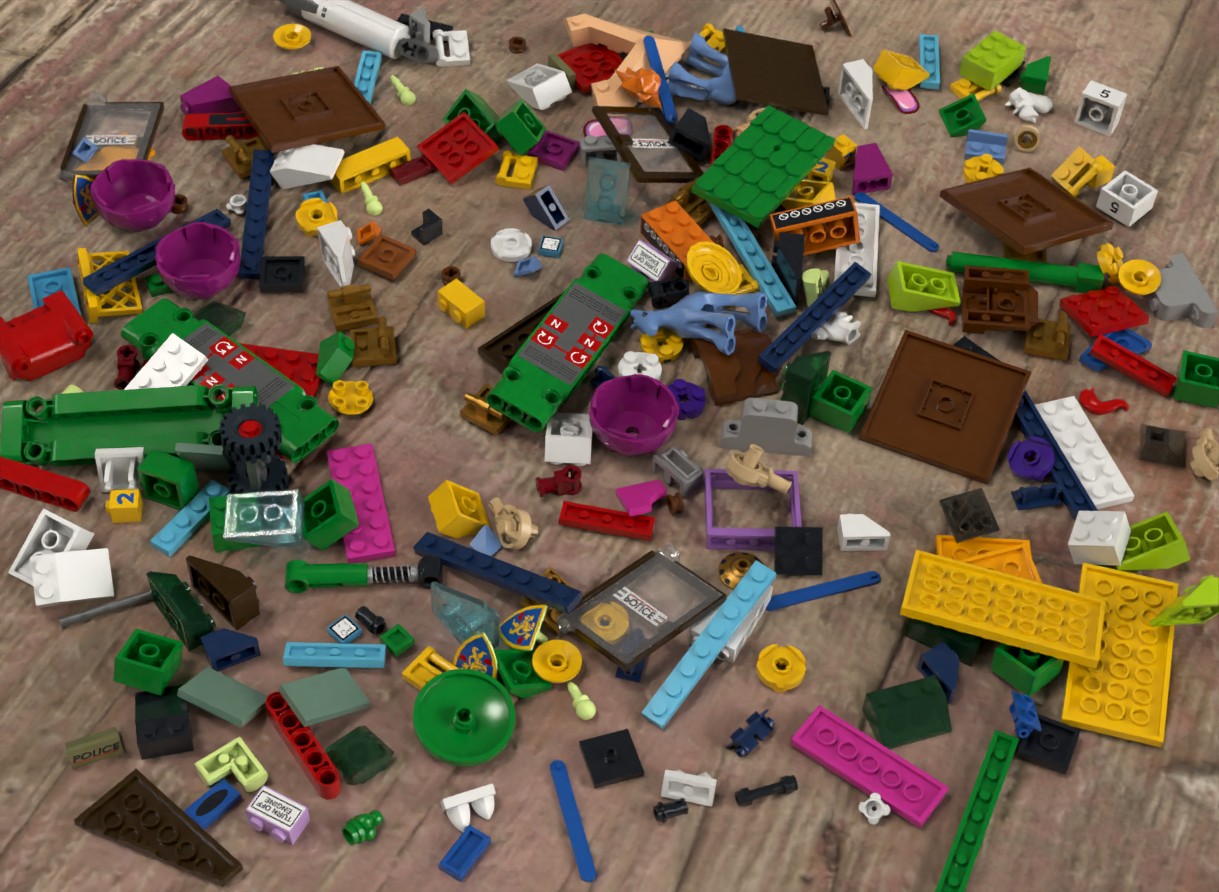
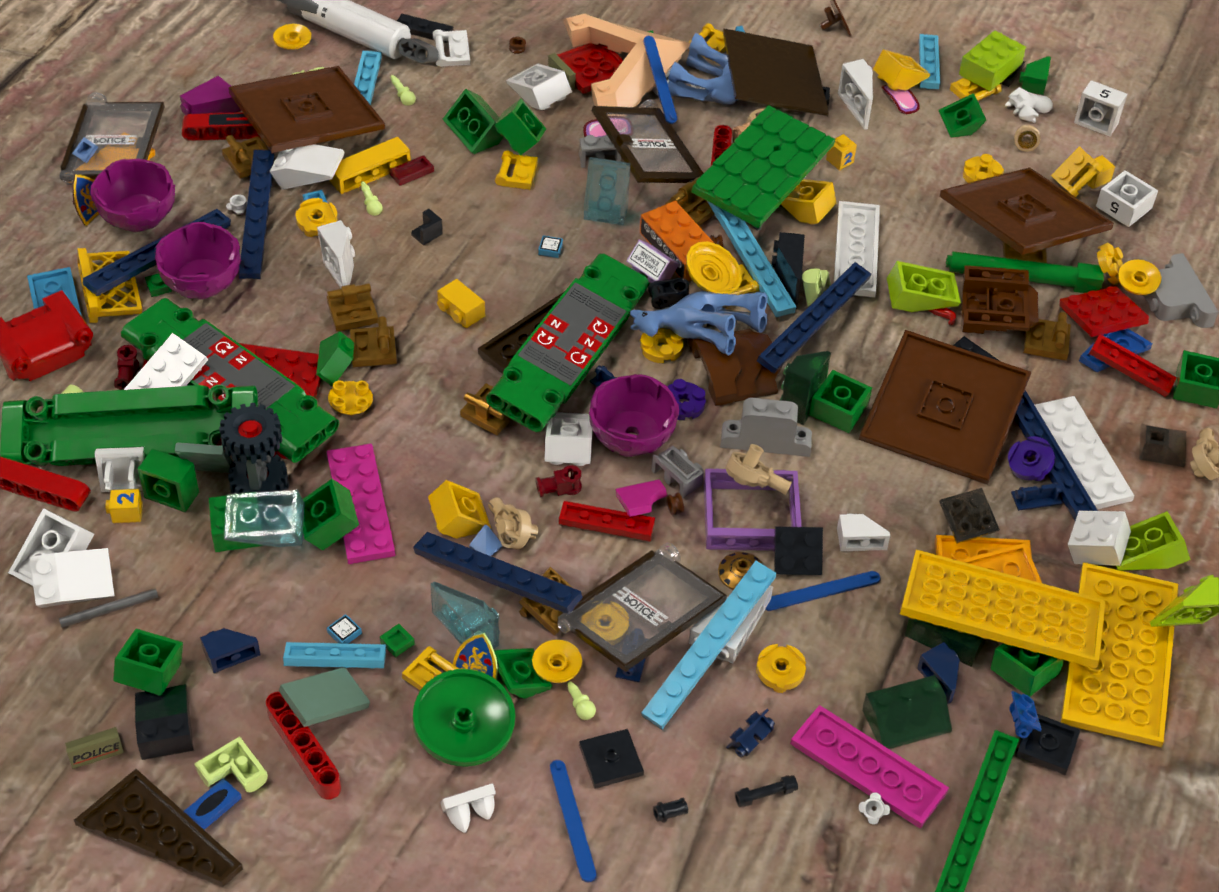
clear green slope [146,571,216,652] -> none
medium azure plate [150,480,231,557] -> none
reddish brown bush [171,194,189,214] -> none
sand green tile [177,667,268,728] -> none
dark brown slope [186,555,260,630] -> none
clear green slope [193,301,246,337] -> none
brick [245,785,310,846] -> none
black plate [259,256,305,293] -> none
piece [284,556,443,593] -> none
clear green slope [325,726,394,785] -> none
green piece [341,810,383,845] -> none
black pin [355,606,386,634] -> none
orange slope [356,221,381,246] -> none
dark orange plate [358,234,416,281] -> none
light grey bracket [409,8,430,55] -> none
red plate [417,112,499,185] -> none
blue tile [438,825,491,882] -> none
reddish brown bush [442,266,461,285] -> none
white tile [491,228,532,262] -> none
shield [497,605,548,651] -> none
medium blue slope [514,256,543,277] -> none
dark blue slope [522,185,570,231] -> none
magenta tile [528,130,579,171] -> none
orange hair [614,67,662,107] -> none
white plate [618,351,662,381] -> none
white tile [661,769,717,807] -> none
black slope [667,108,711,161] -> none
orange brick [770,196,860,256] -> none
yellow brick [807,158,836,182] -> none
white animal [811,311,861,345] -> none
magenta slope [851,143,893,195] -> none
blue piece [855,192,939,252] -> none
medium blue bracket [964,129,1008,165] -> none
red piece [1079,388,1129,415] -> none

